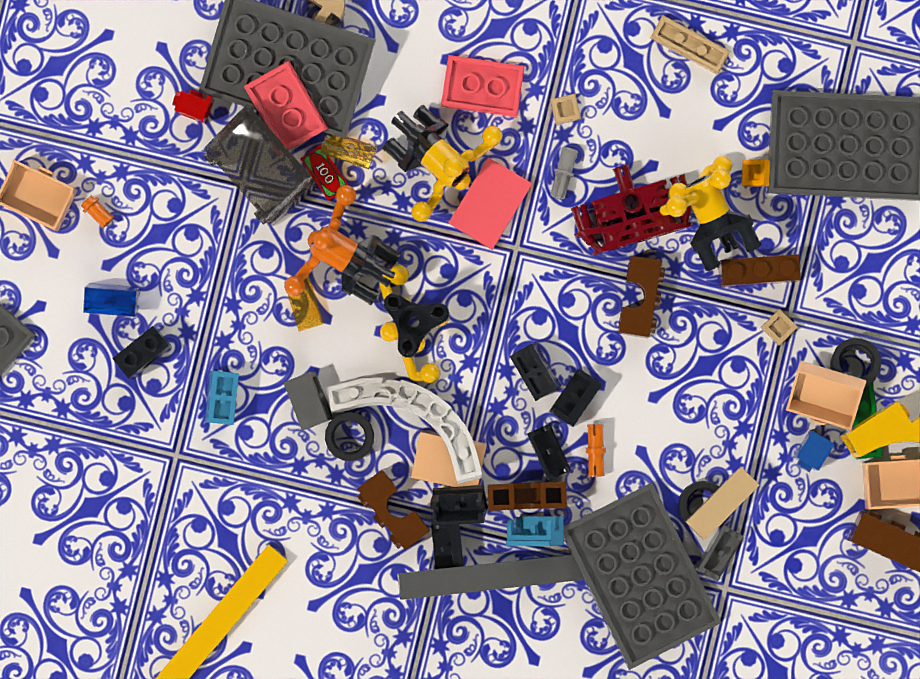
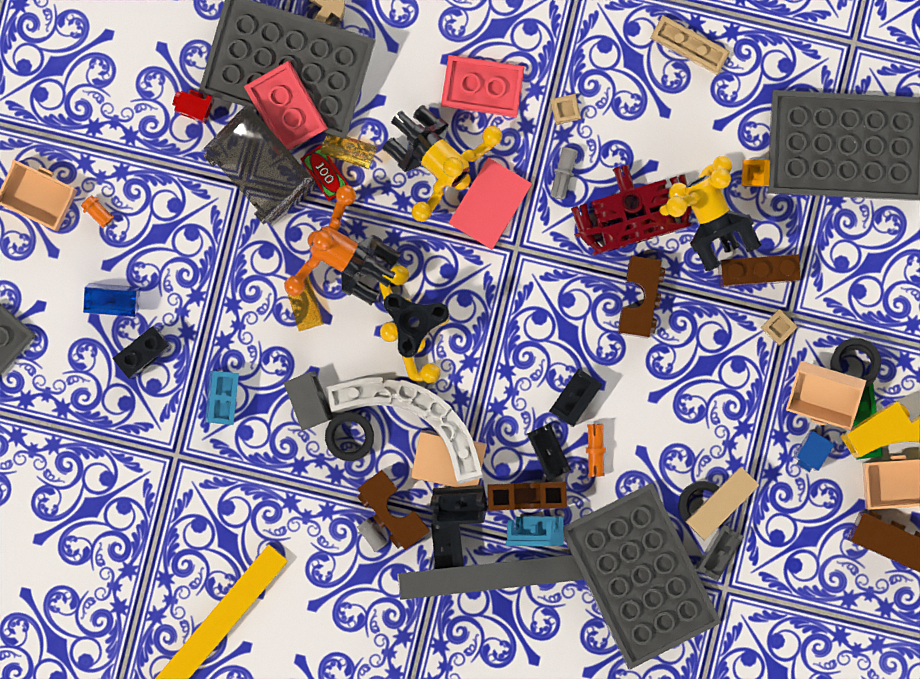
black hinge [509,342,561,401] -> none
none -> light grey pin [357,518,388,552]

